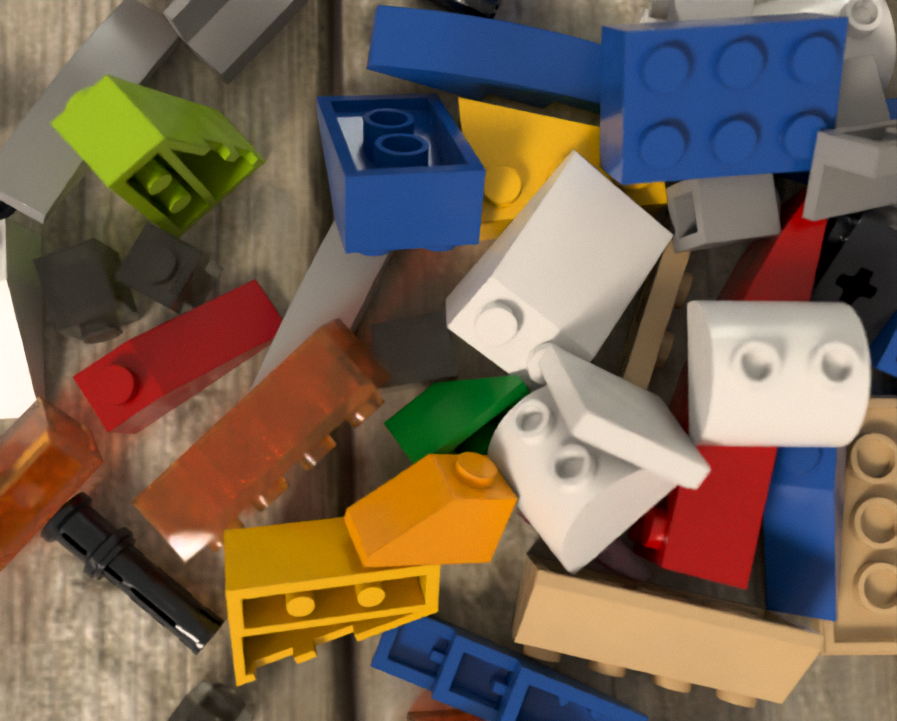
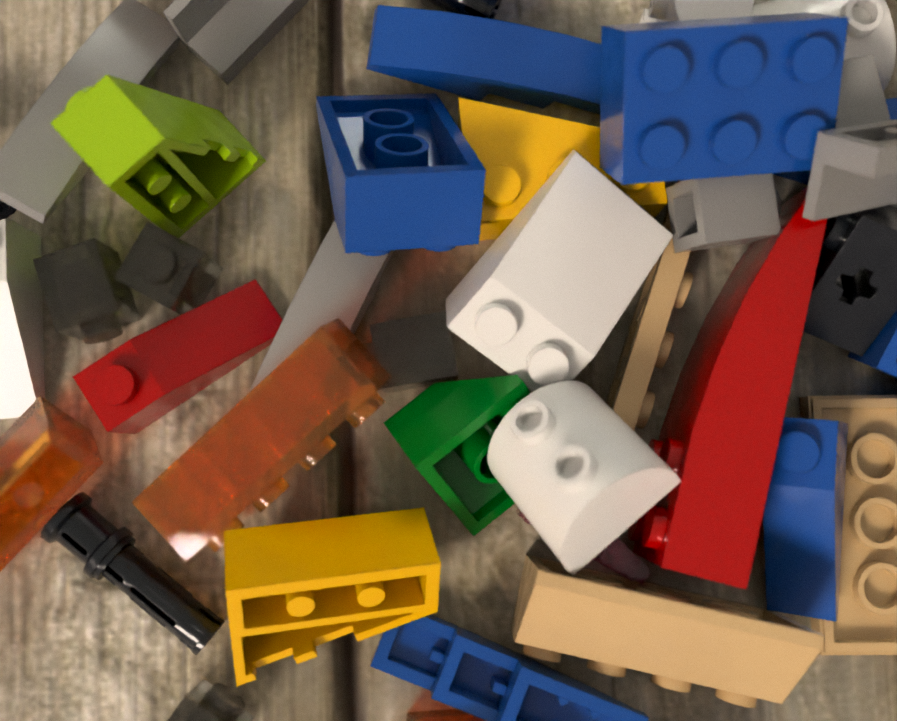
light orange slope [344,452,518,568] -> none
white tile [538,343,711,490] -> none
white brick [687,300,870,447] -> none

